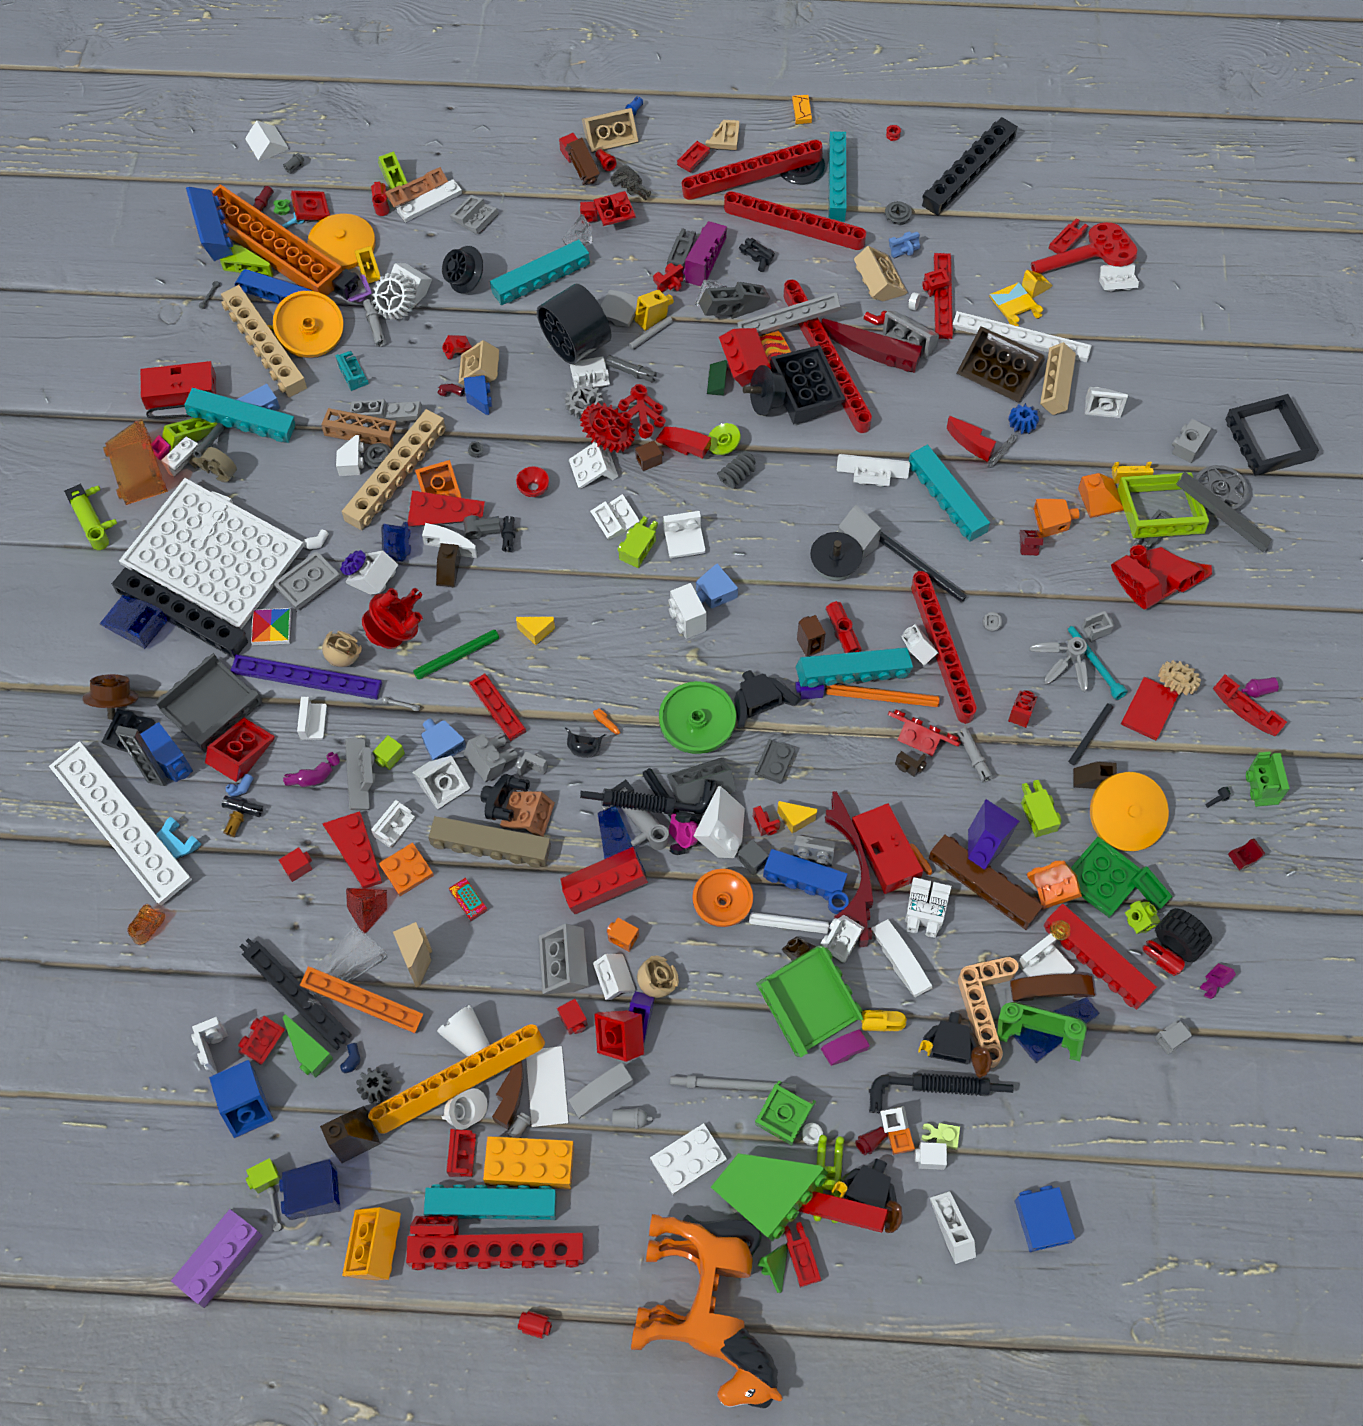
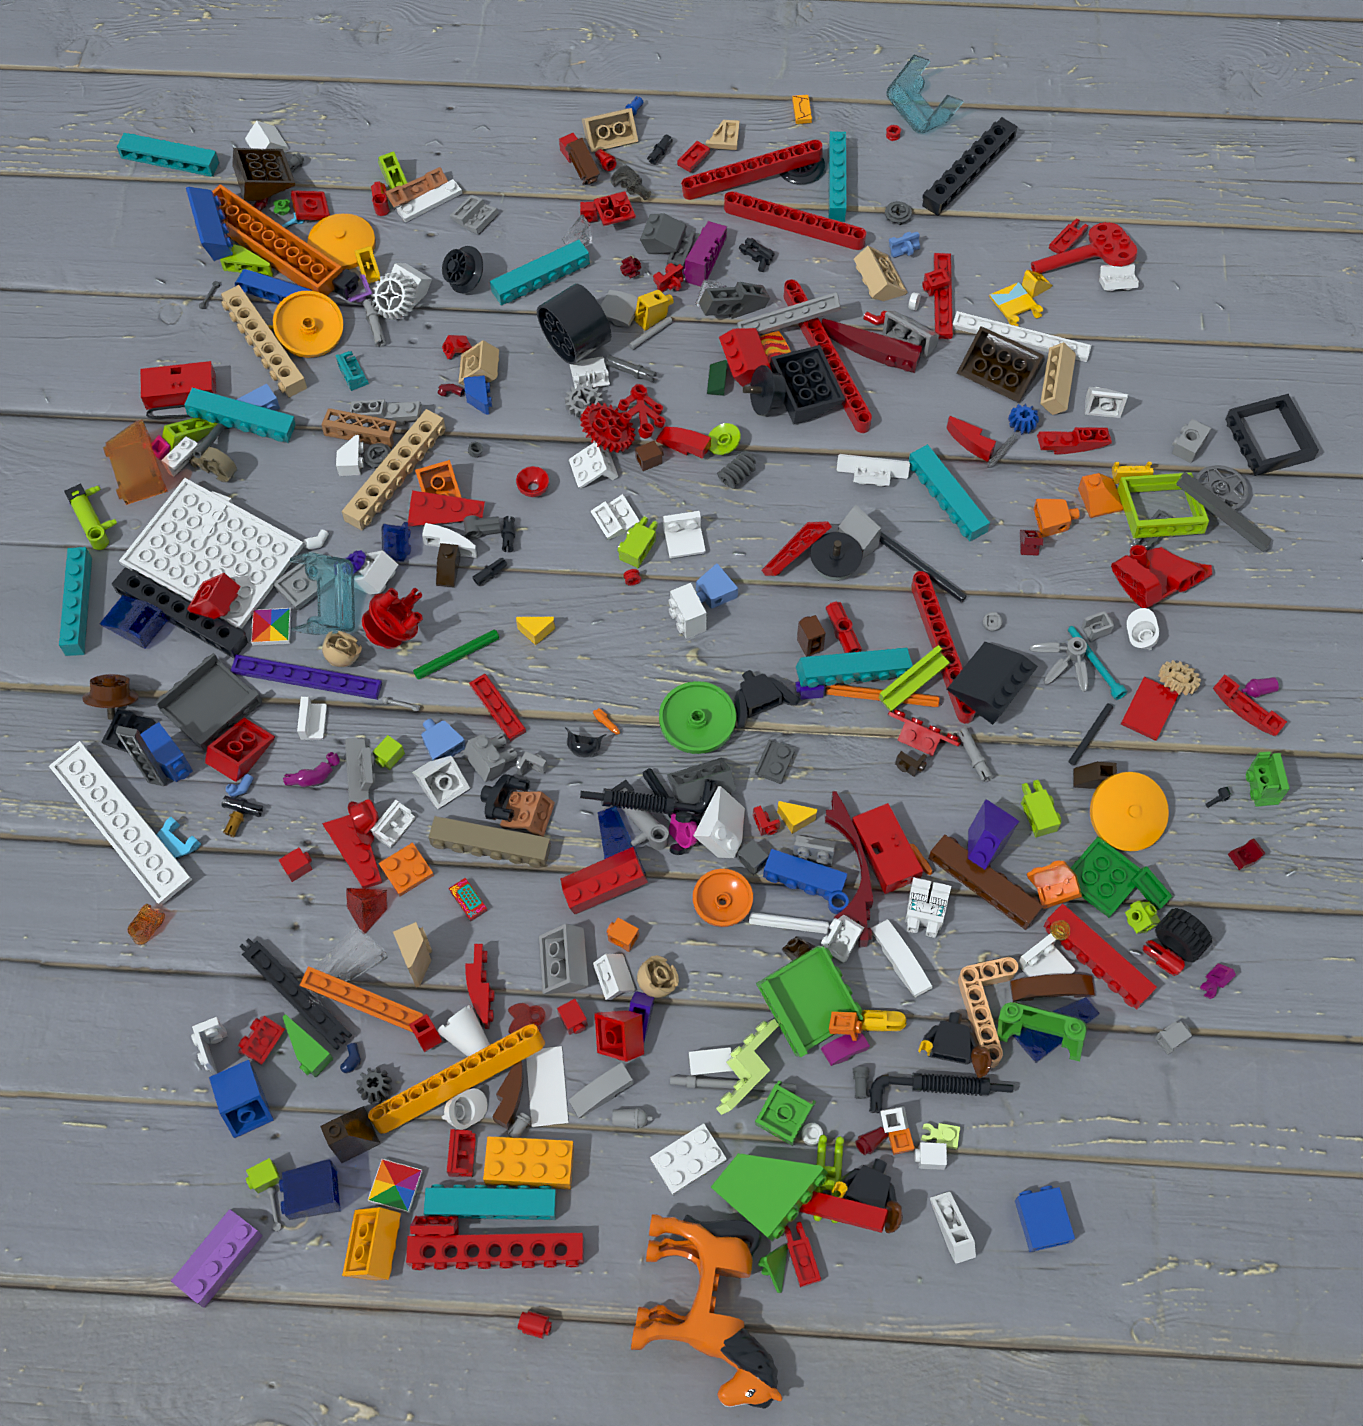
white slope [901,624,938,665] -> none
red slope [1008,690,1038,728] -> none
none -> teal brick [59,547,92,656]
none -> teal brick [117,133,220,177]
none -> red slope [187,573,241,619]
none -> dark brown slope [232,148,295,201]
none -> clear light blue windscreen [290,552,355,635]
none -> red piece [348,799,379,845]
none -> tile [368,1159,423,1213]
none -> red brick [409,1014,443,1052]
none -> red slope [465,944,495,1029]
none -> black axle [472,558,507,586]
none -> clear red plate [508,1003,546,1034]
none -> dark red gear [620,256,641,279]
none -> red bush [623,569,641,586]
none -> dark grey slope [640,213,687,254]
none -> black pin [647,134,673,164]
none -> white hinge [688,1048,733,1075]
none -> yellowish green bracket [716,1019,779,1115]
none -> red wing [761,521,832,576]
none -> orange bracket [829,1012,862,1041]
none -> dark grey pin [852,1067,869,1099]
none -> lime fence [879,645,949,711]
none -> clear light blue windscreen [887,54,964,134]
none -> black slope [946,642,1038,725]
none -> red slope [1037,427,1112,454]
none -> white piece [1127,608,1159,650]

